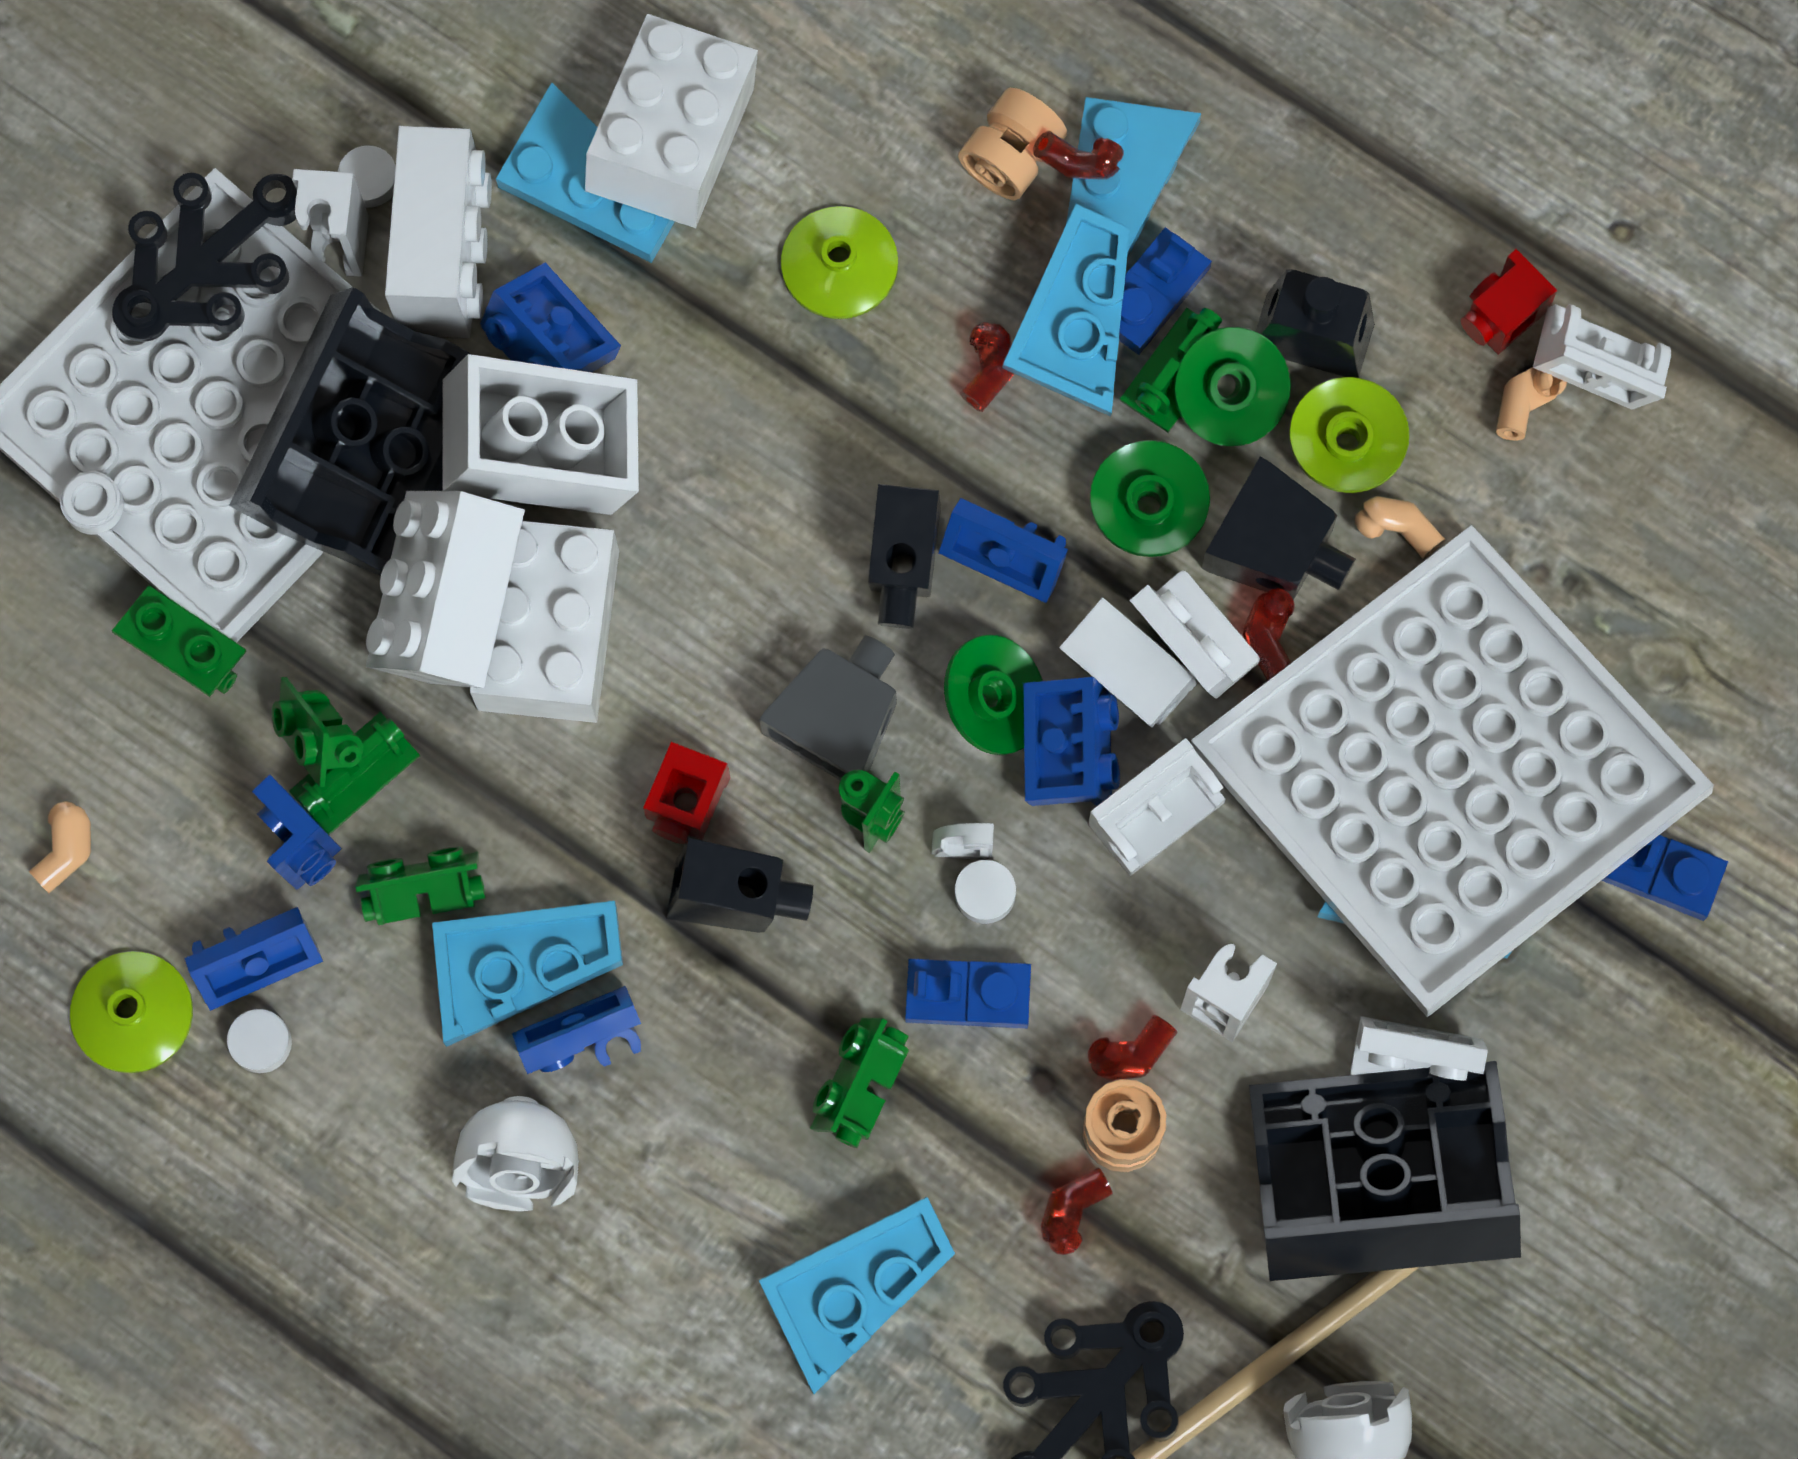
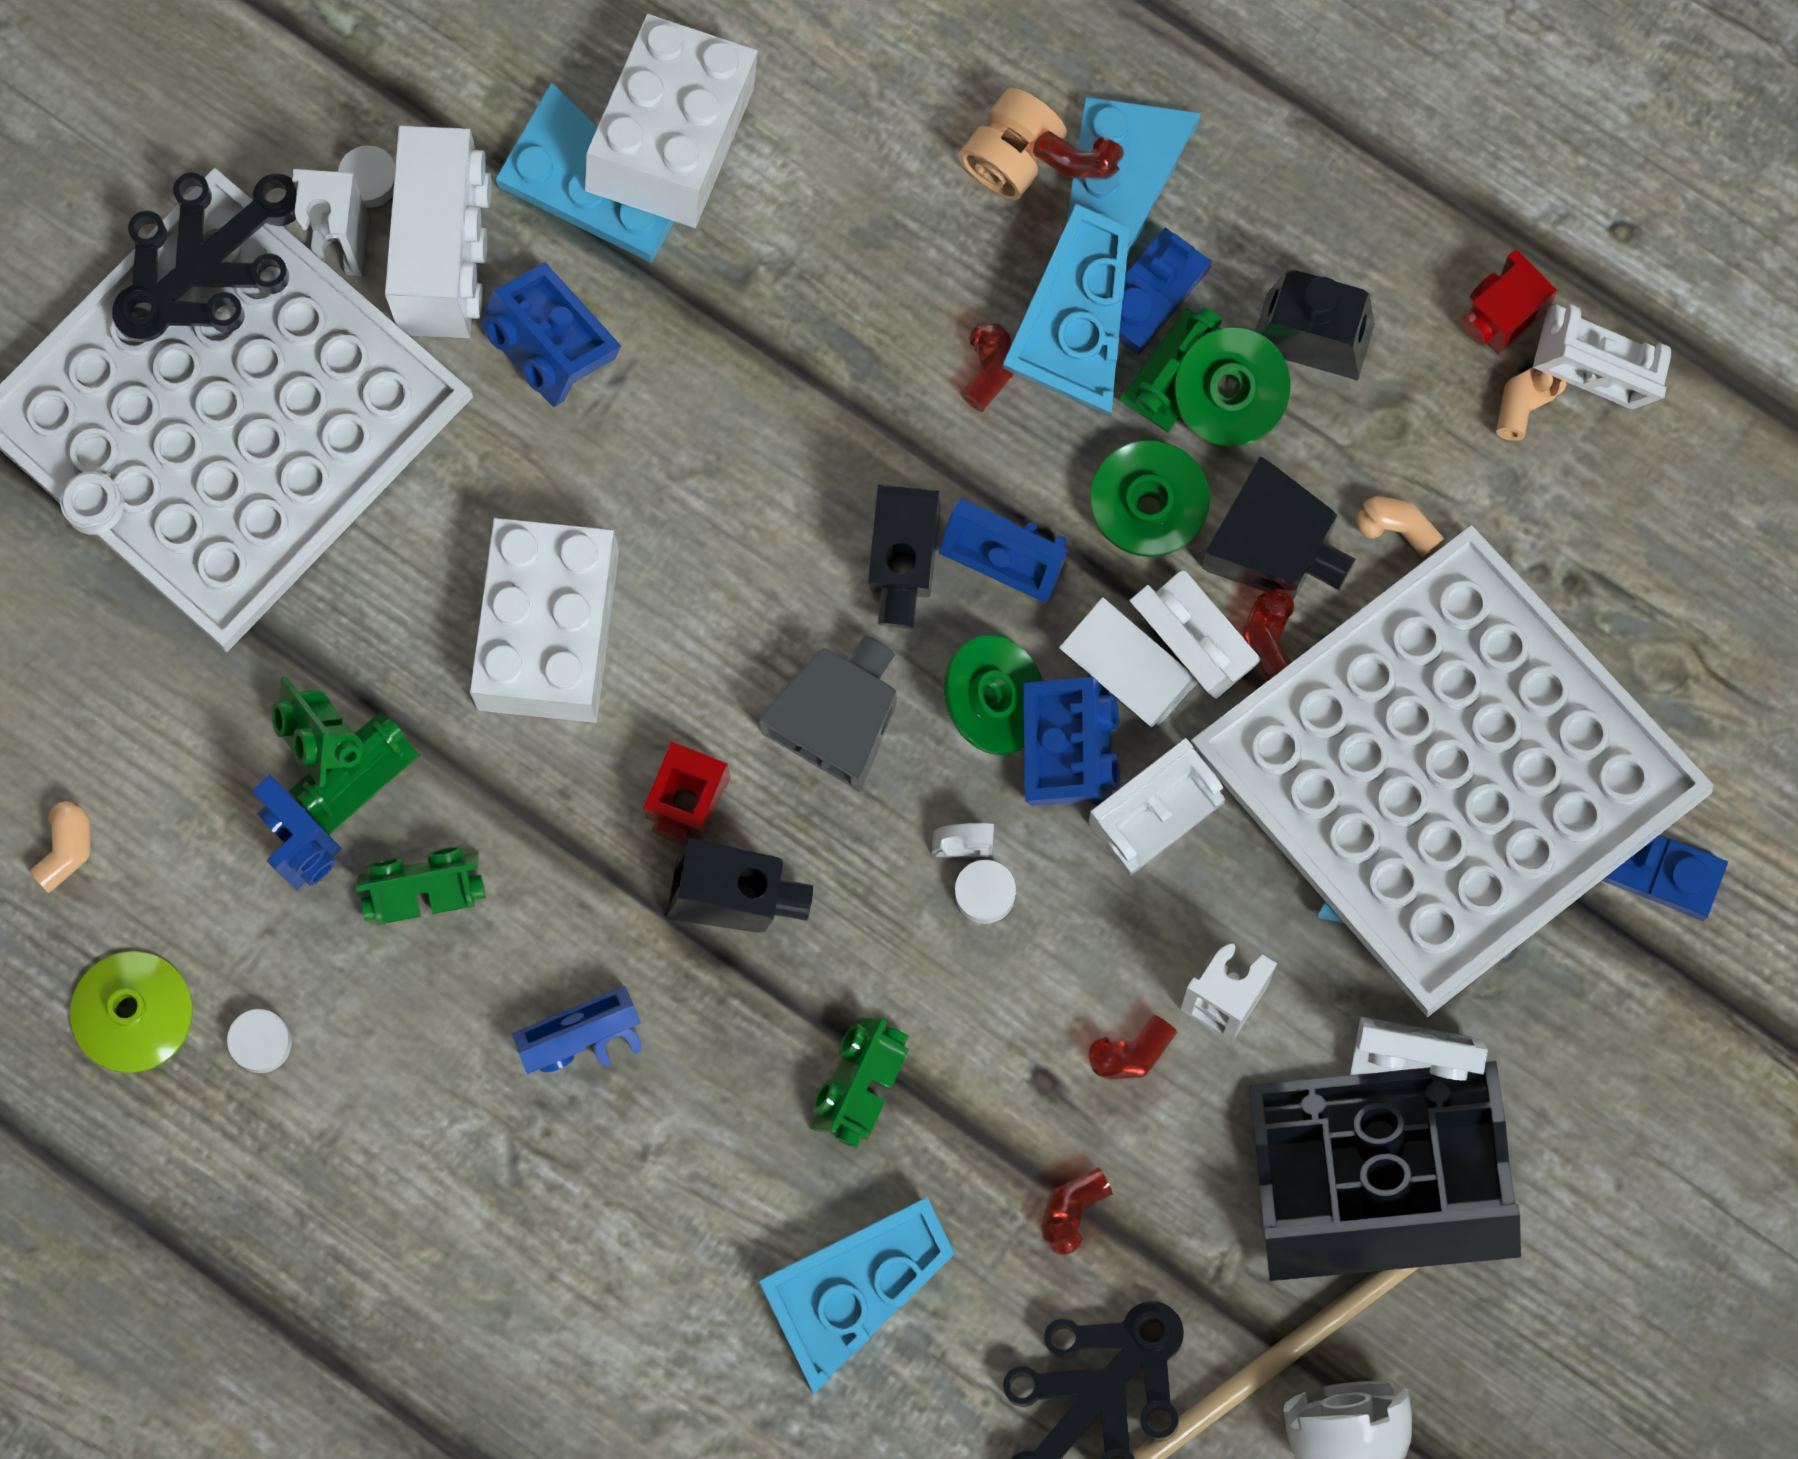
green hinge [112,585,246,697] -> none
blue plate [184,907,323,1011] -> none
black piece [229,287,473,576] -> none
white brick [366,491,525,688] -> none
medium azure wing [432,901,623,1047] -> none
white brick [443,354,639,515] -> none
white cylinder [452,1096,579,1211] -> none
lime dish [781,206,898,319] -> none
green hinge [839,770,905,853] -> none
blue plate [905,959,1031,1029] -> none
light nougat wheel [1083,1079,1166,1172] -> none
lime dish [1289,377,1409,493] -> none

